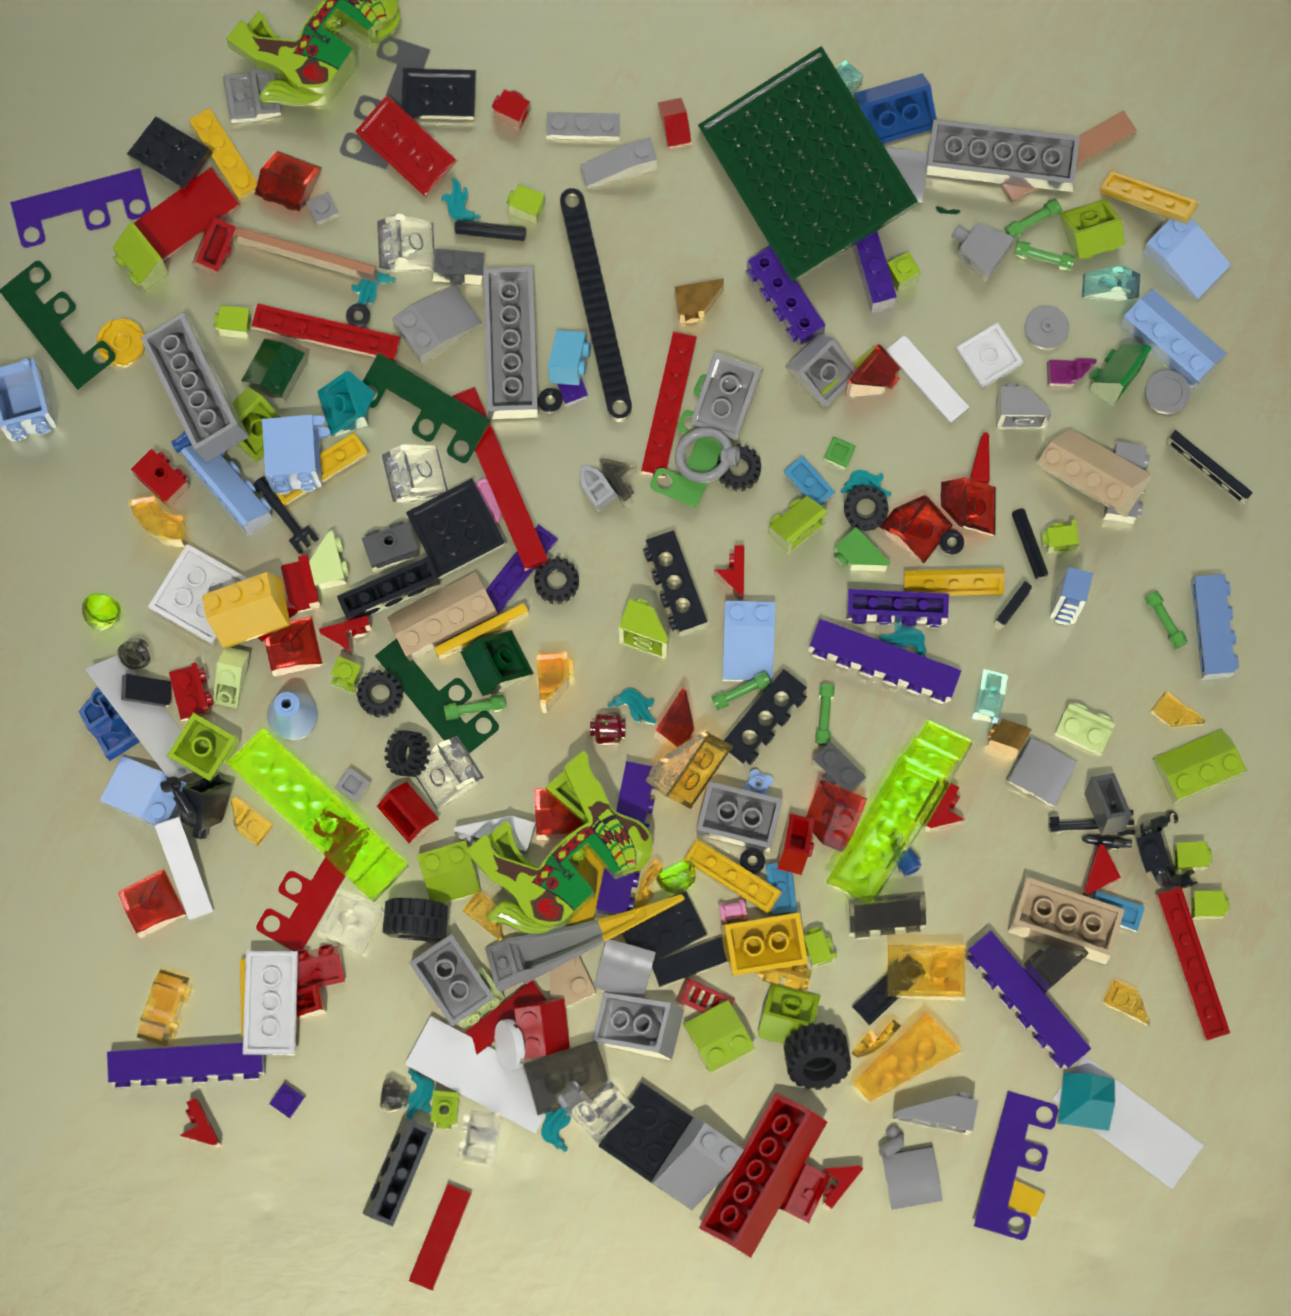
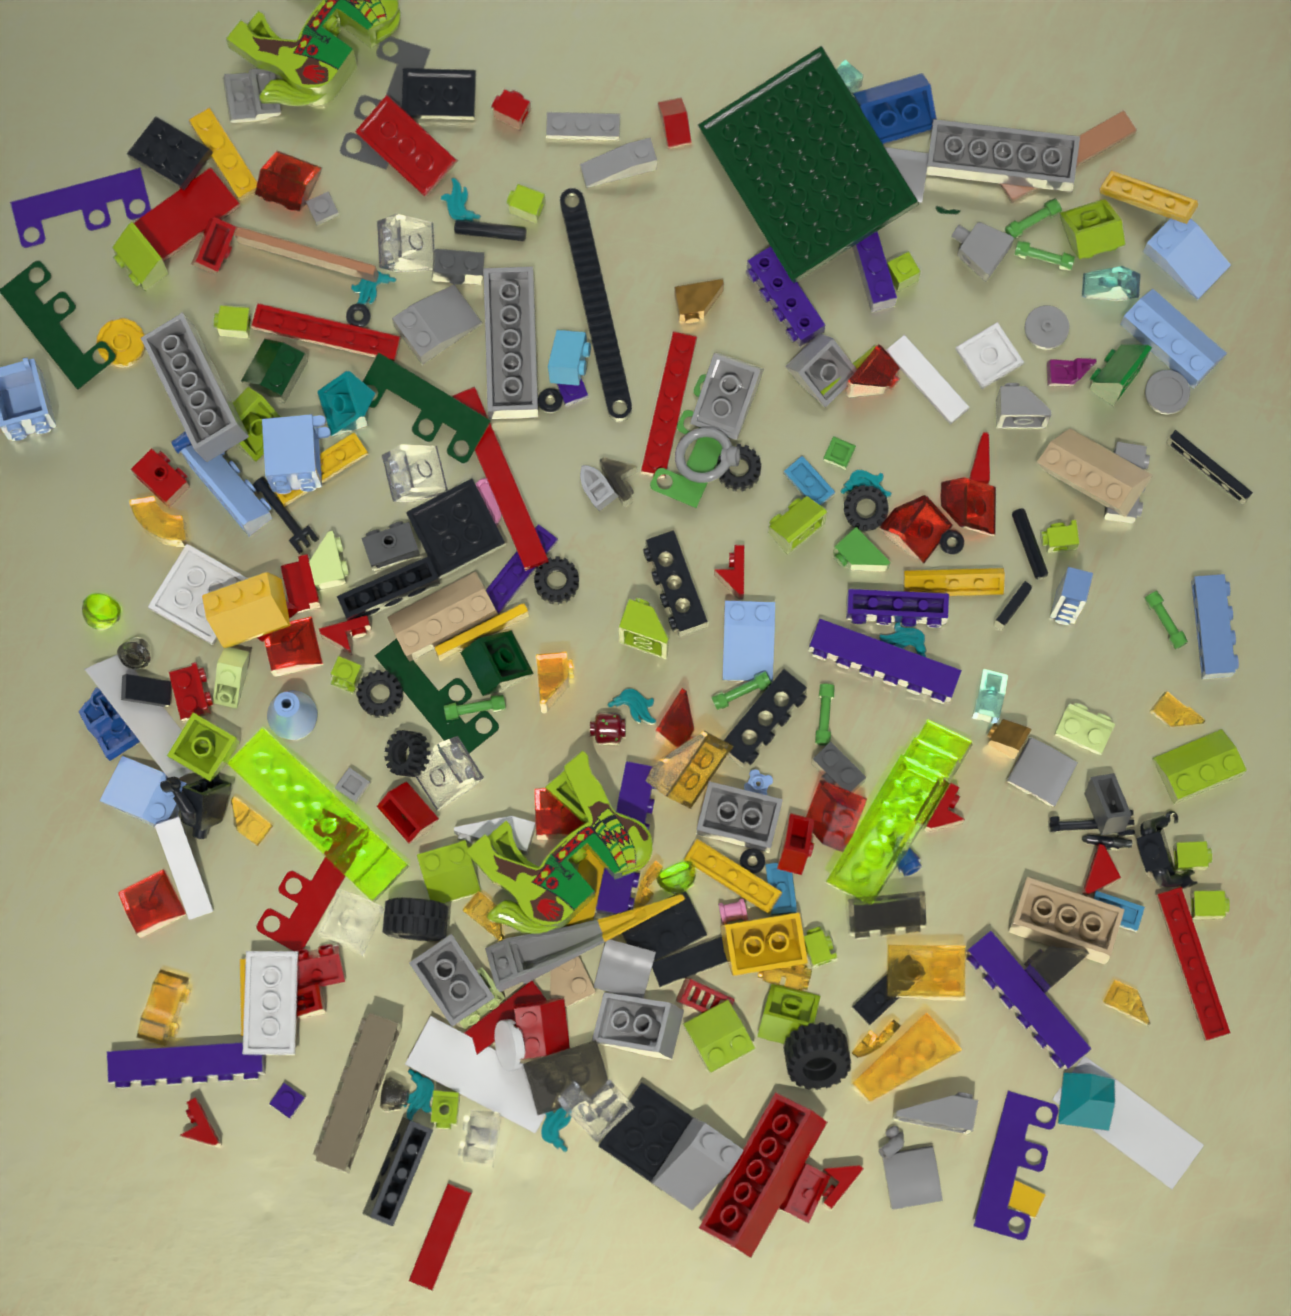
none -> dark tan brick [313,1013,401,1174]

